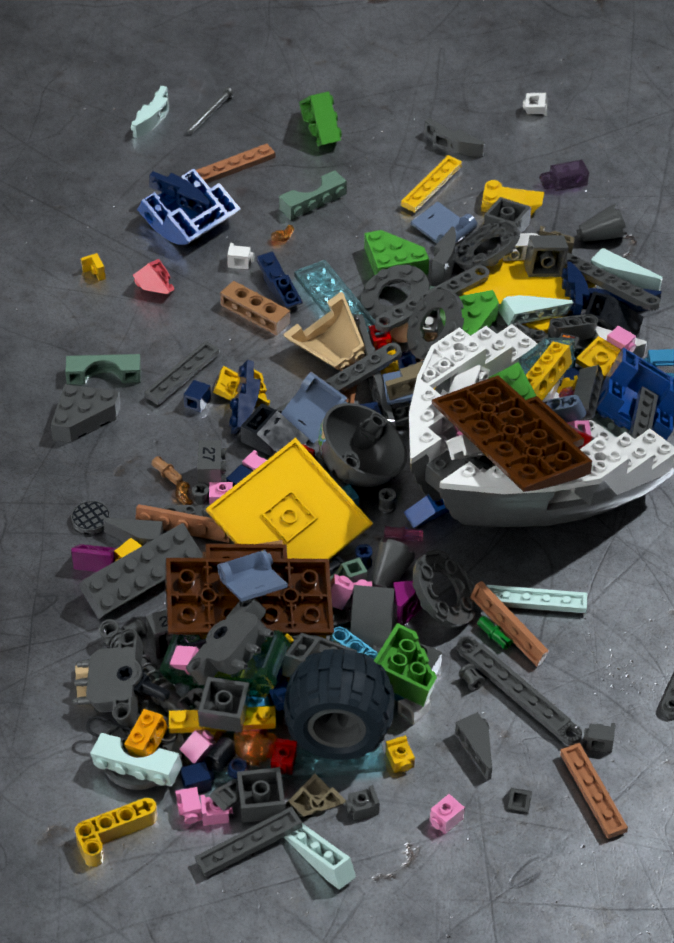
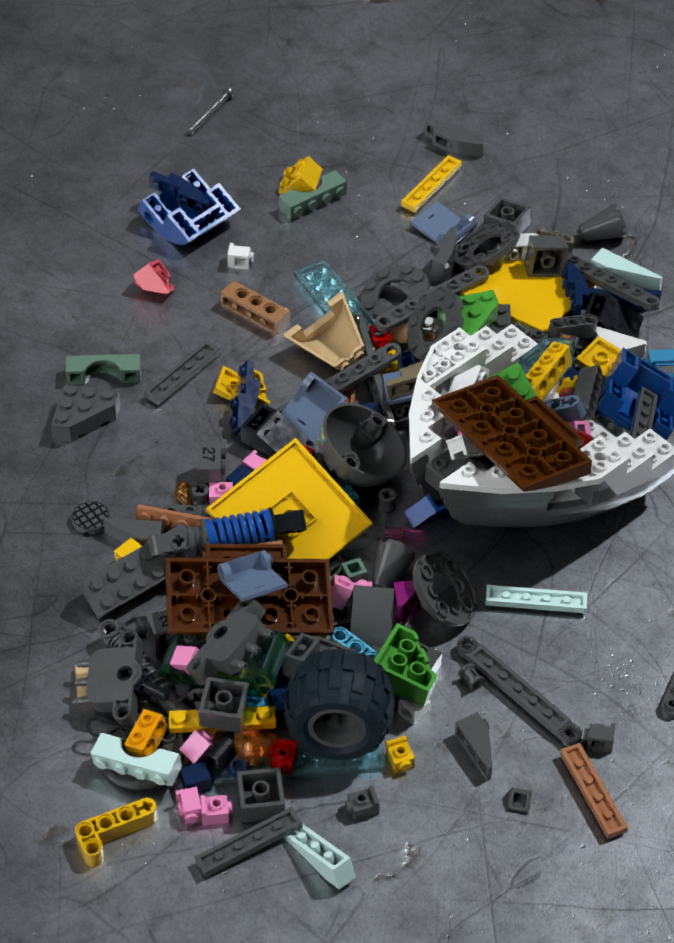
magenta slope [71,544,117,572] -> none
yellow bracket [81,253,106,281] -> none
light aqua slope [131,86,169,138] -> none
medium nougat axle [151,456,183,485] -> none
dark blue brick [183,380,211,413] -> none
nougat plate [196,143,276,184] -> none
dark grey tile [209,779,240,811] -> none
dark blue slope [256,251,303,309] -> none
clear orange arm [271,225,295,242] -> none
dark tan slope [285,774,346,818] -> none
bright green brick [299,91,342,147] -> none
dark blue bush [355,544,373,570] -> none
bright green brick [364,230,429,275] -> none
bright pink brick [430,794,465,834] -> none
nougat plate [470,581,549,667] -> none
green axle [477,616,513,650] -> none
yellow slope [481,180,544,218] -> none
light aqua slope [498,295,573,326] -> none
white brick [523,93,548,116] -> none
clear purple hinge [539,160,589,191] -> none
bright pink brick [607,326,636,353] -> none
none -> piece [148,507,307,557]
none -> yellow slope [278,156,322,195]

